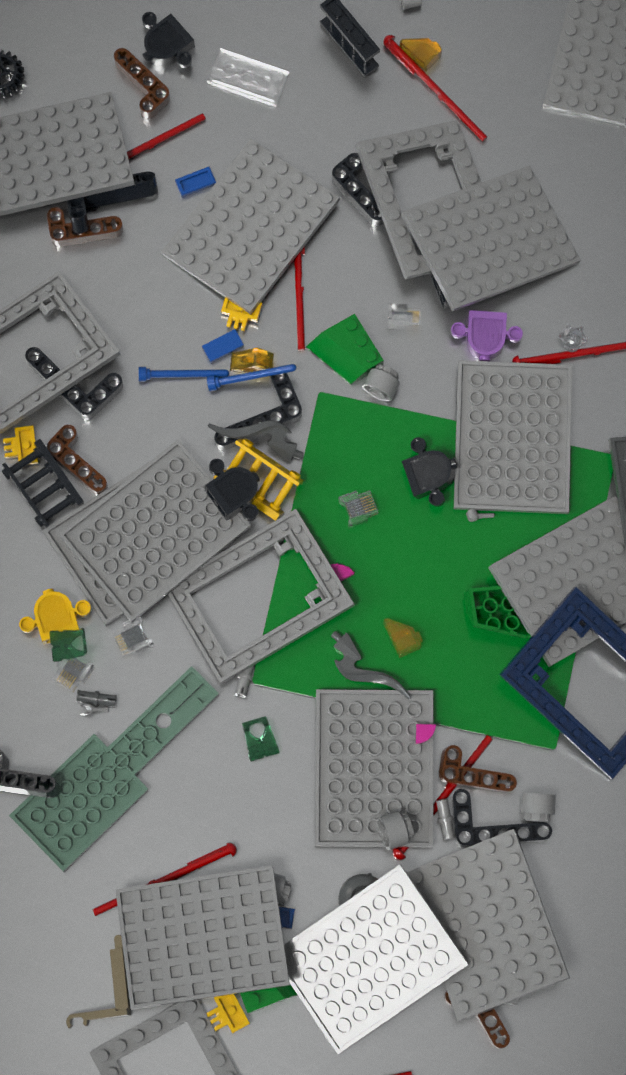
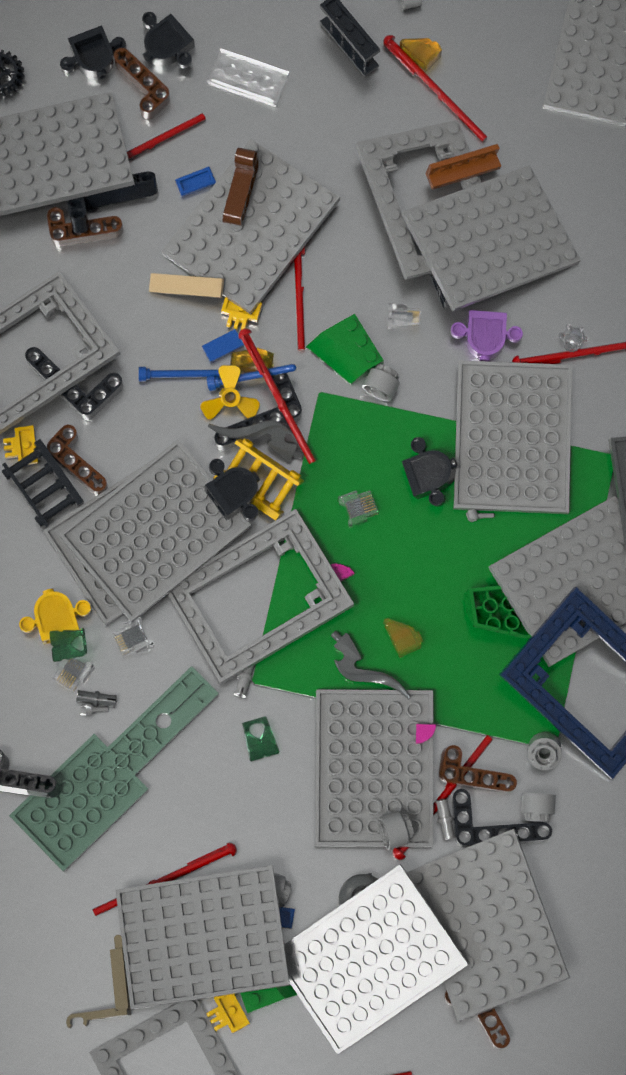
black beam [332,153,384,227] -> none
none -> black piece [60,25,126,80]
none -> tan tile [149,273,224,298]
none -> yellow piece [200,365,260,419]
none -> reddish brown beam [222,147,259,226]
none -> red bar [238,328,316,464]
none -> dark orange fence [425,144,501,190]
none -> light grey piece [528,732,562,770]

